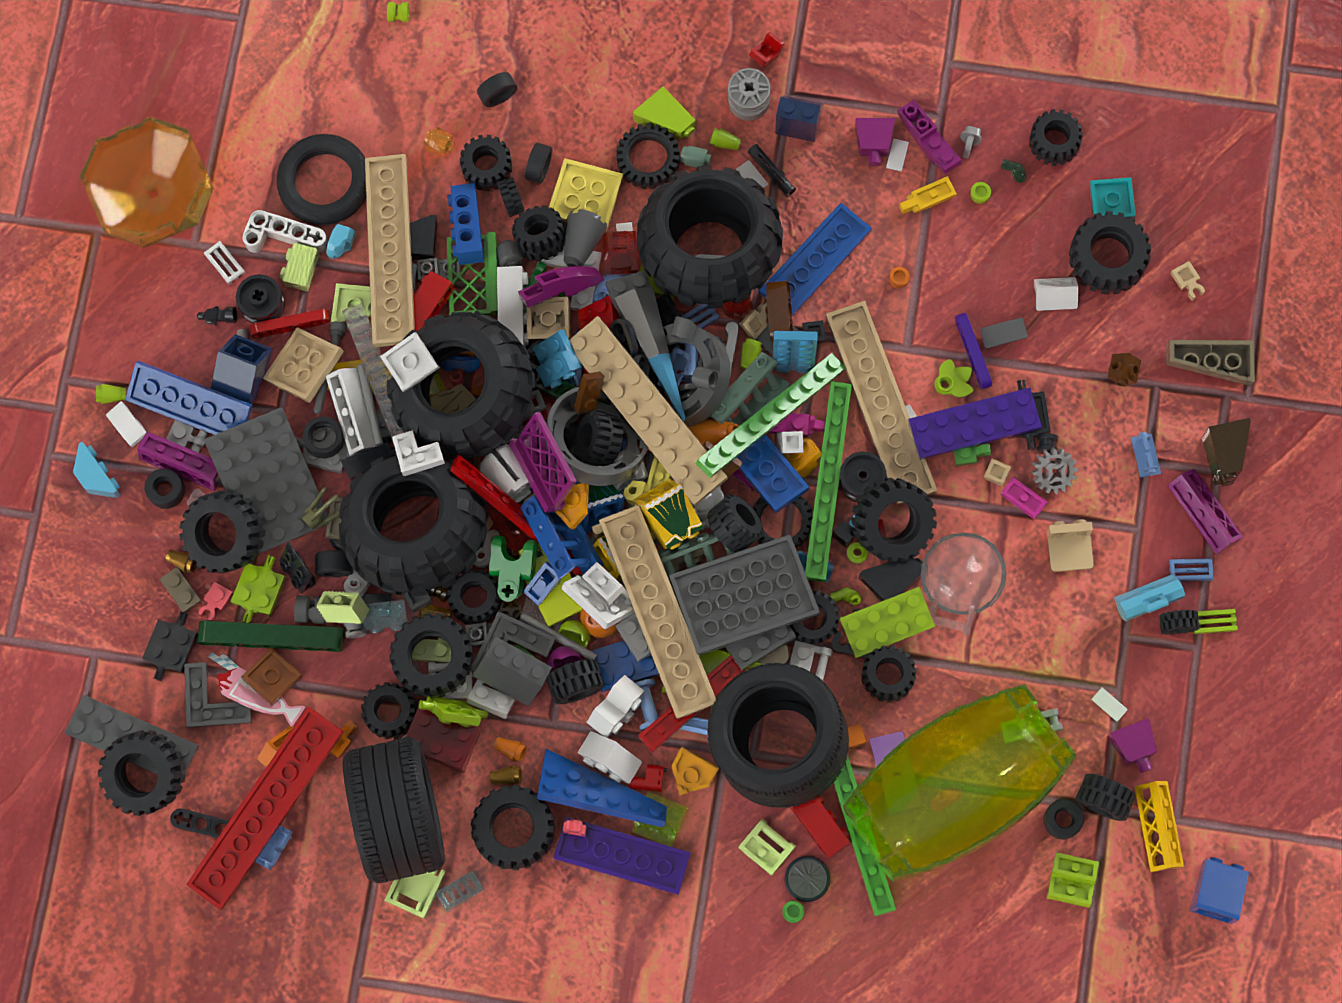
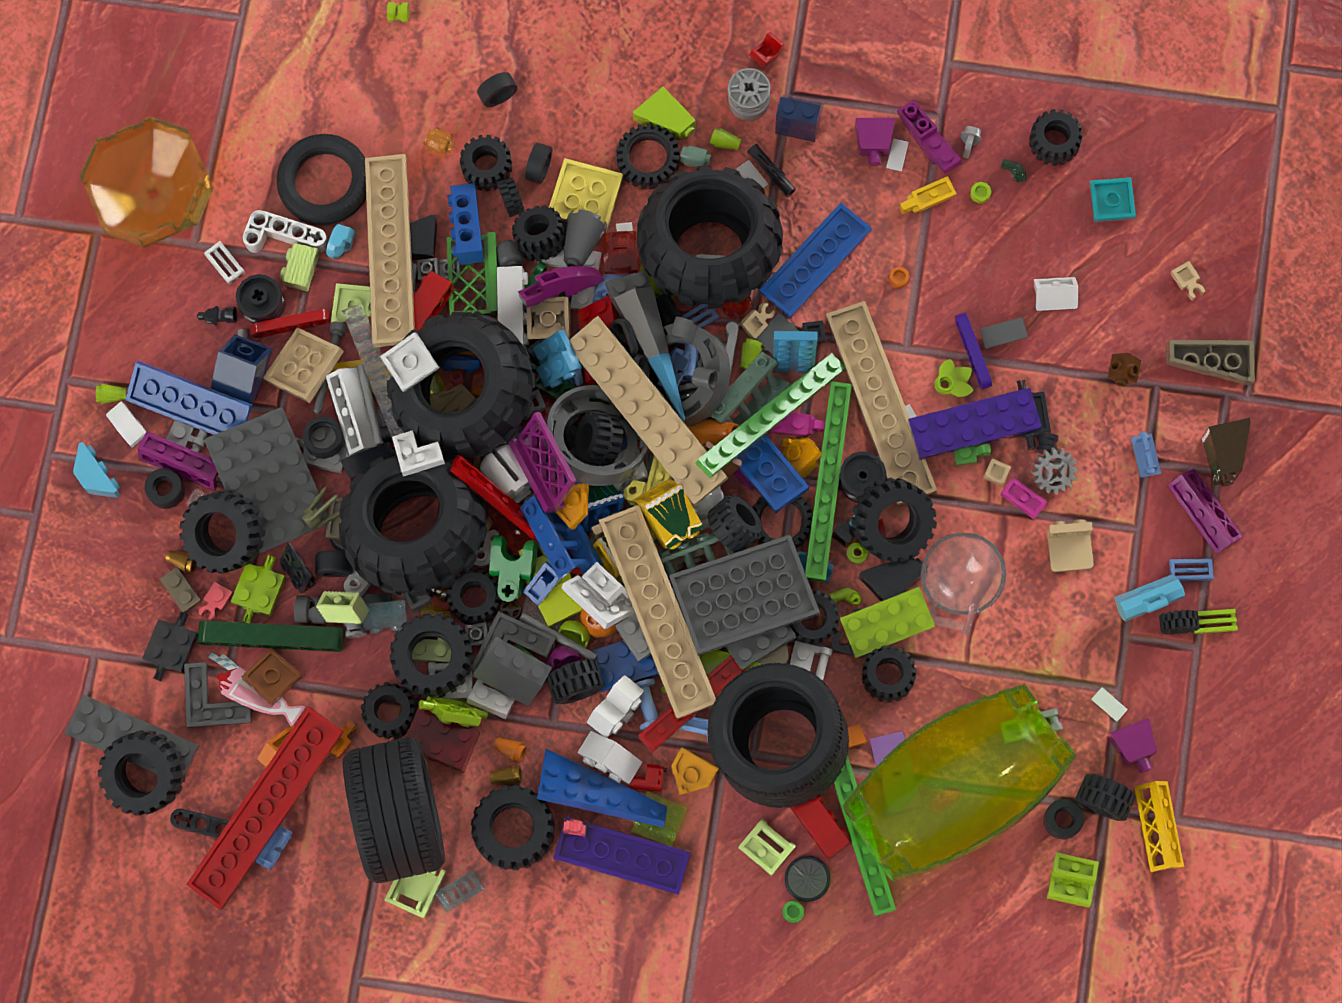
reddish brown plate [574,371,605,413] -> none
reddish brown beam [766,280,793,342] -> none
white panel [777,431,803,454] -> none
black tyre [1069,211,1151,295] -> none
blue slope [1189,857,1249,924] -> none

